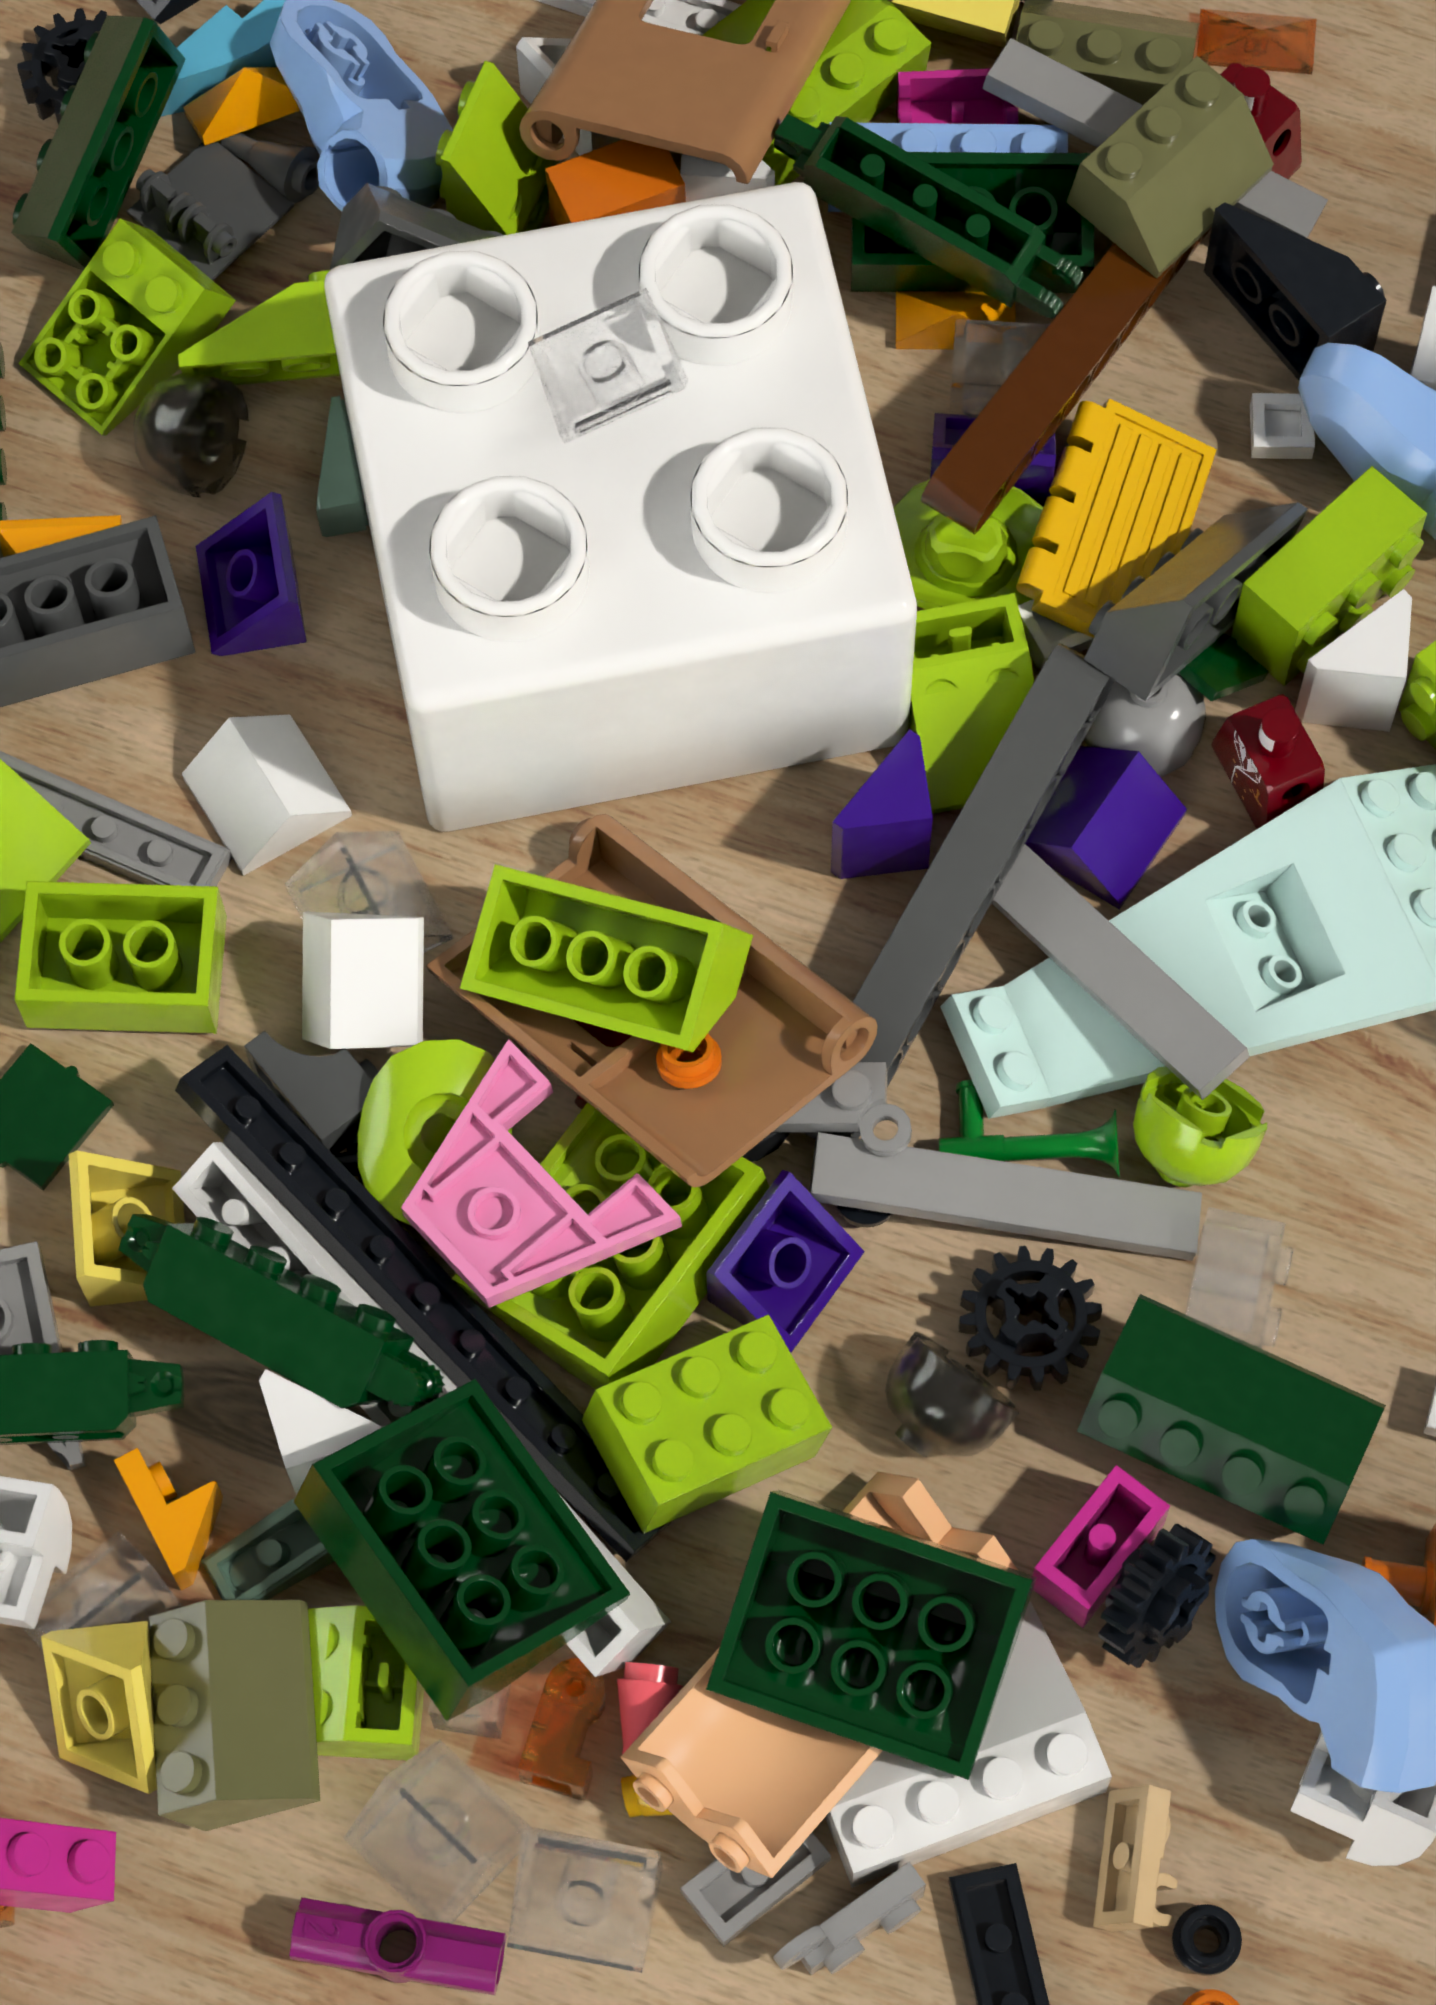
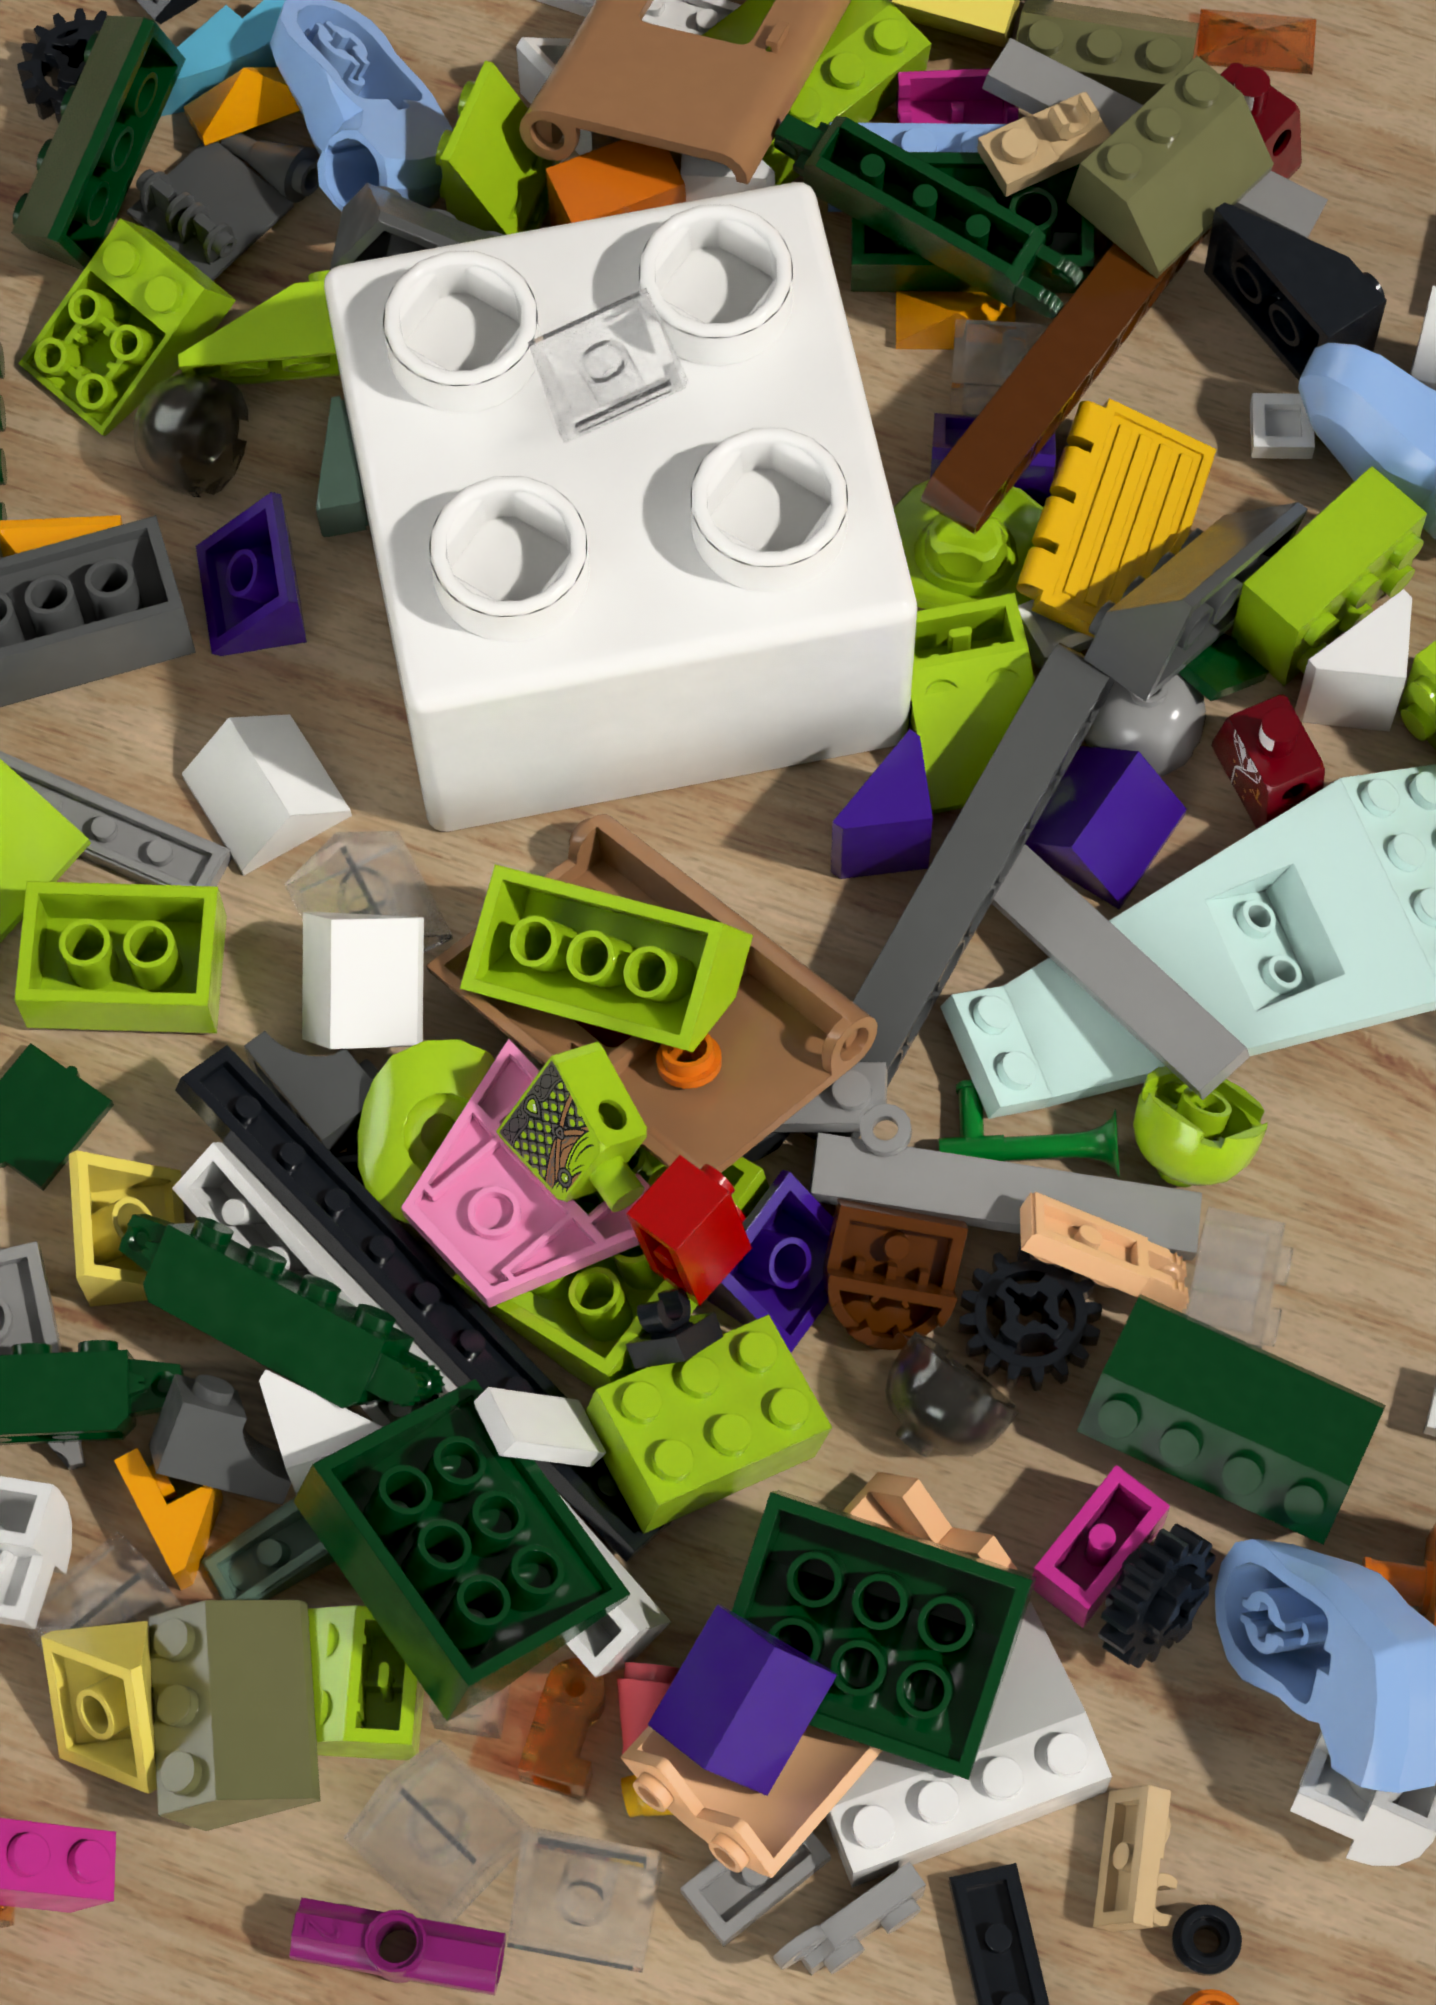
none -> dark grey arch [149,1374,291,1505]
none -> white tile [474,1387,606,1467]
none -> lime torso [496,1041,647,1212]
none -> red brick [626,1155,752,1306]
none -> black tile [626,1288,723,1369]
none -> dark purple slope [648,1604,837,1796]
none -> reddish brown slope [823,1199,968,1350]
none -> tan plate [977,92,1111,197]
none -> light nougat hinge [1020,1191,1189,1313]

